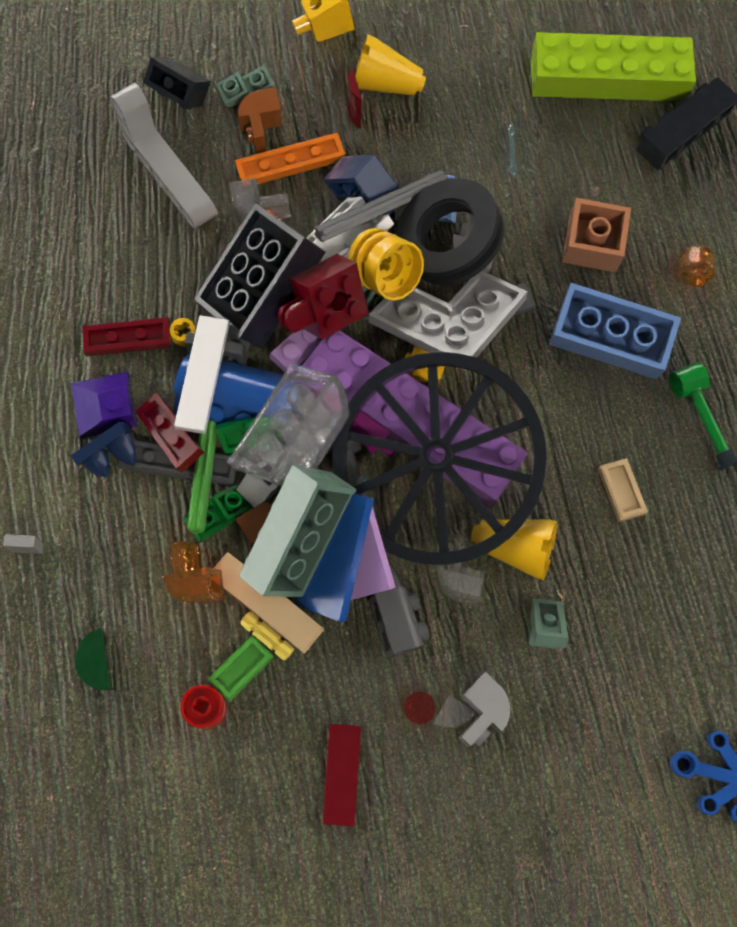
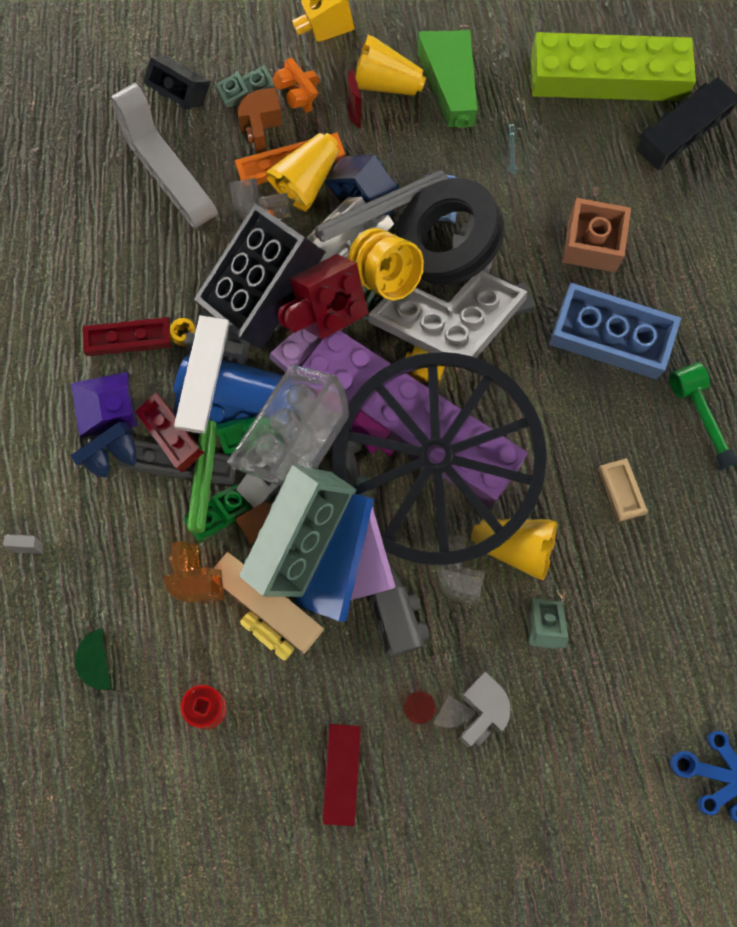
bright green tile [208,634,275,702] -> none
clear orange head [678,245,717,287] -> none
none -> yellow cone [265,133,339,212]
none -> orange hips [272,58,319,113]
none -> bright green slope [417,30,477,128]

